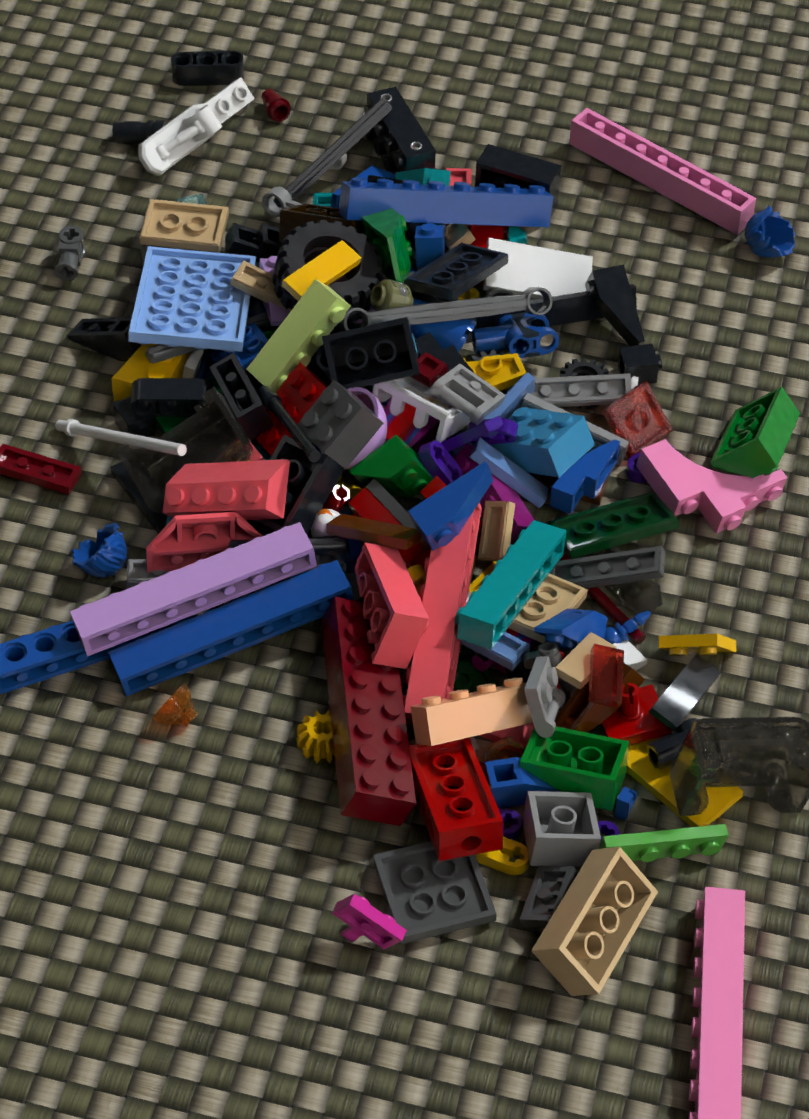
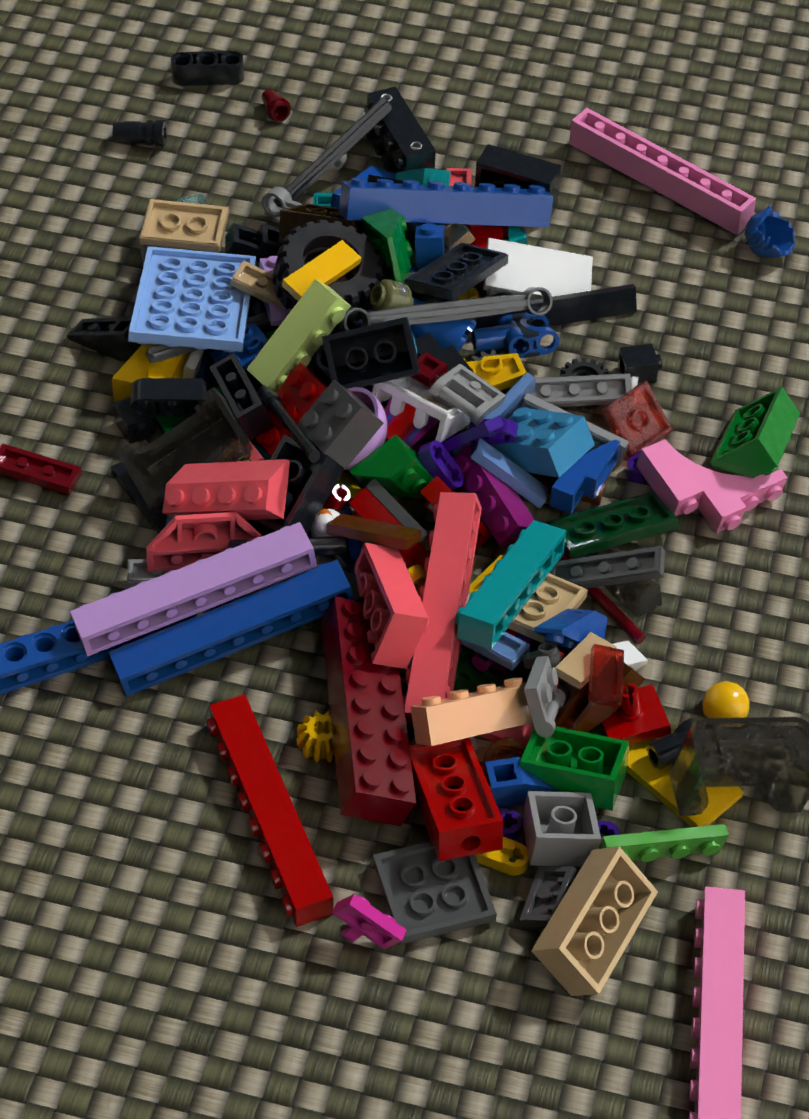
dark grey connector [54,226,87,281] -> none
white bar [55,419,187,456] -> none
blue hair [71,523,127,578] -> none
white piece [138,77,255,176] -> none
clear orange piece [153,683,198,726] -> none
blue slope [408,462,493,551] -> none
tan tile [478,501,515,562] -> none
black slope [585,264,645,346] -> none
blue bar [604,611,651,644] -> none
blue tile [614,787,637,821] -> none
black slope [649,654,721,731] -> none
yellow wing [659,634,736,656] -> none
none -> red brick [206,694,334,927]
none -> yellow hair [702,681,750,728]

